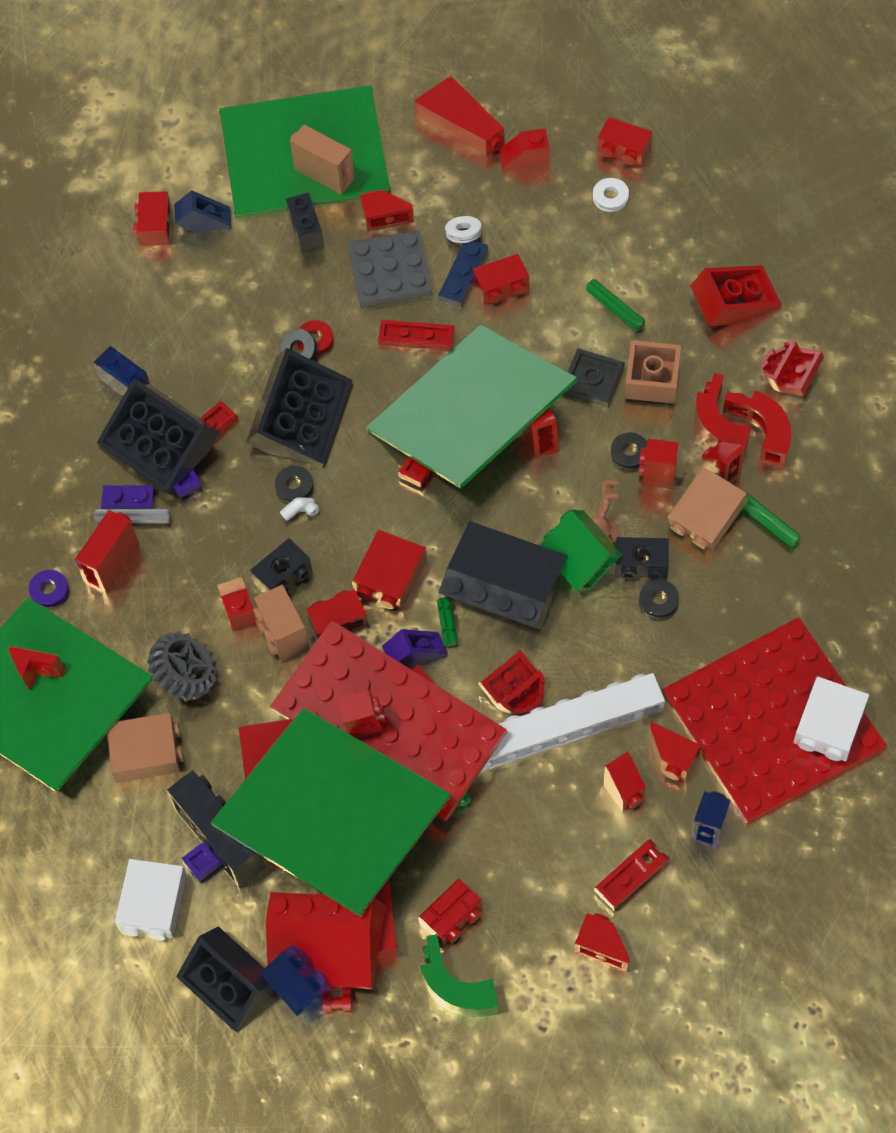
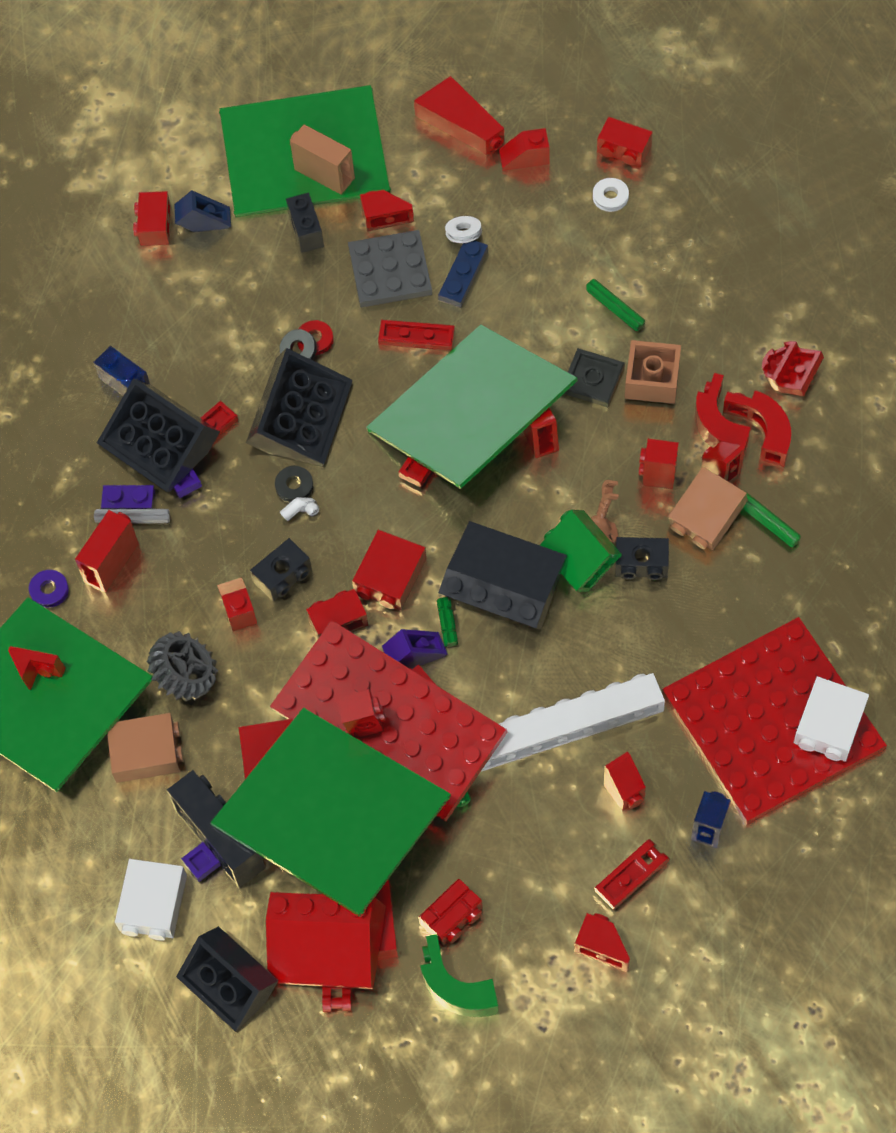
nougat brick [252,585,310,663] -> none
clear blue brick [260,945,331,1017] -> none
red brick [473,253,529,305] -> none
red slope [478,650,545,714] -> none
pearl dark grey piece [611,432,647,469] -> none
pearl dark grey piece [639,579,679,618] -> none
red slope [648,722,701,782] -> none
red slope [690,265,782,326] -> none

